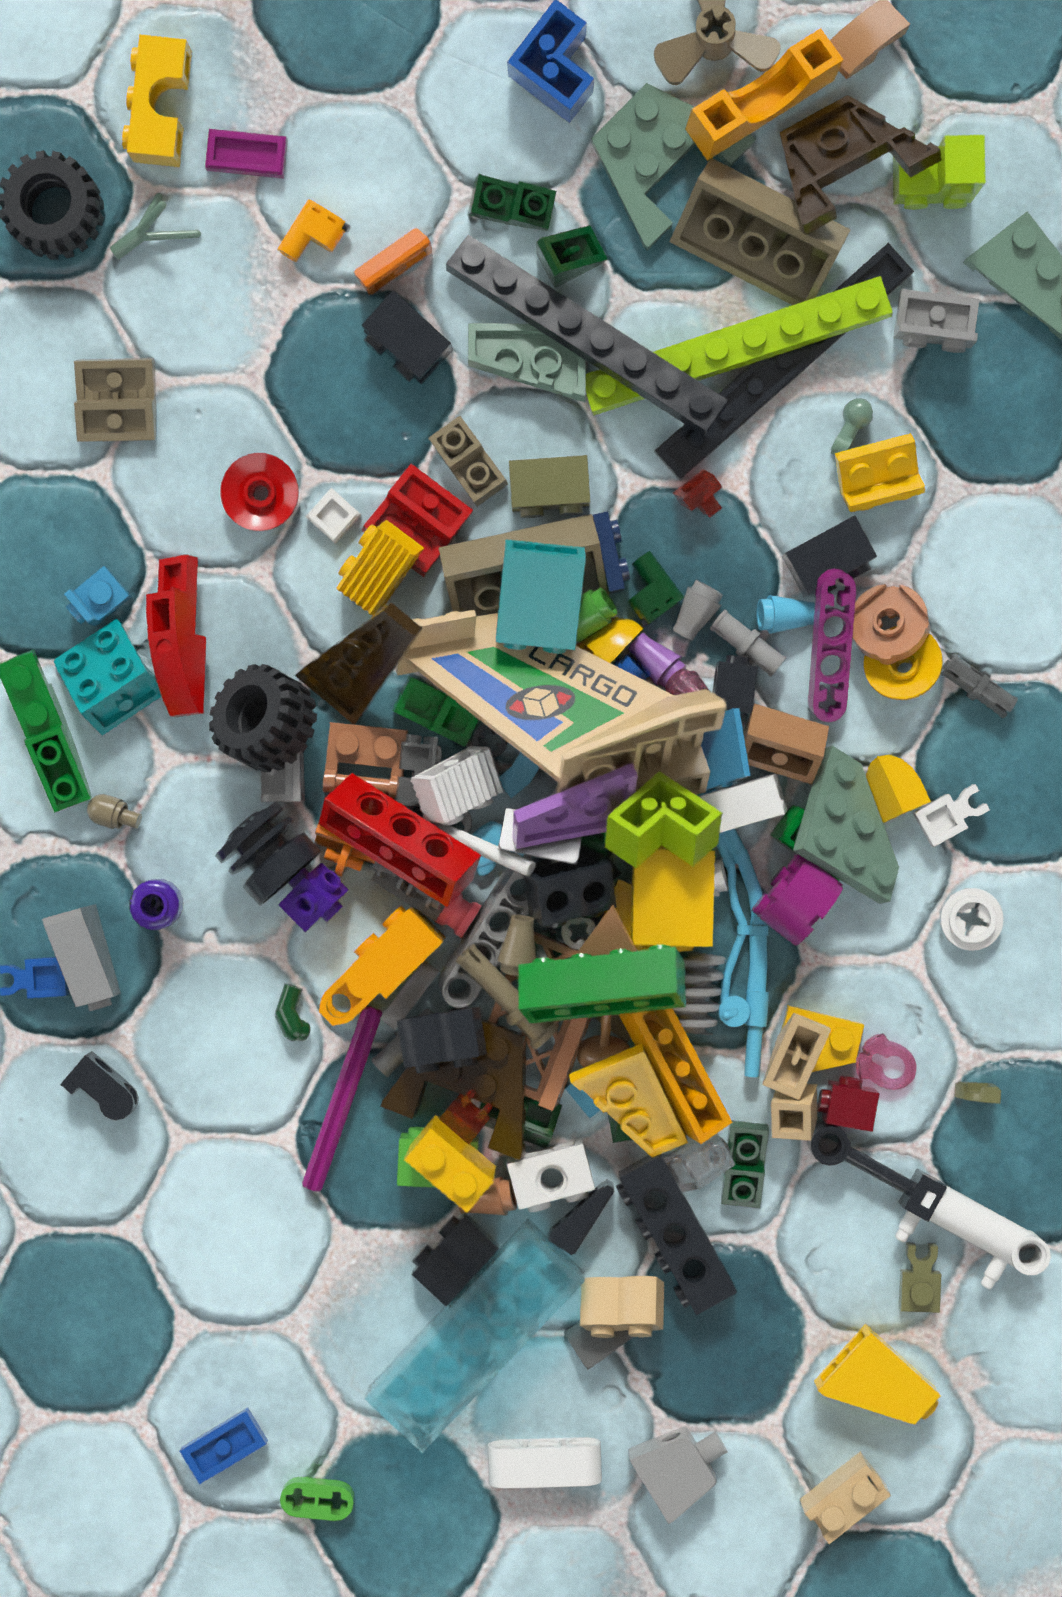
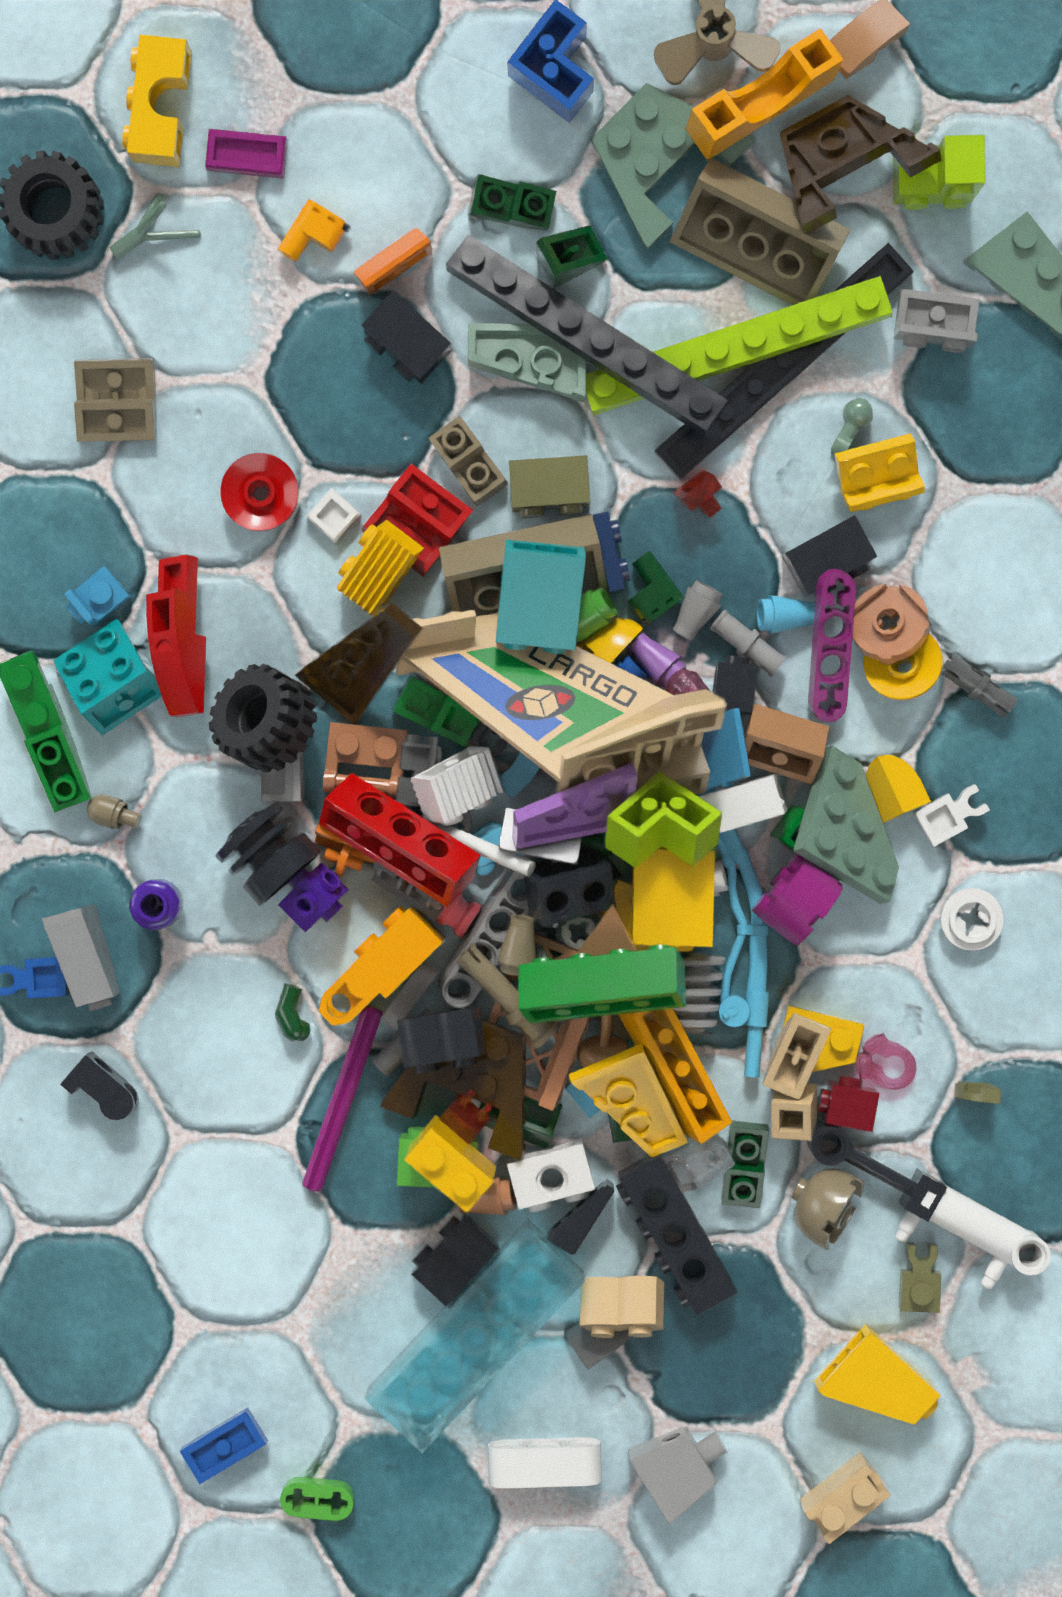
none -> dark tan cylinder [792,1169,865,1251]

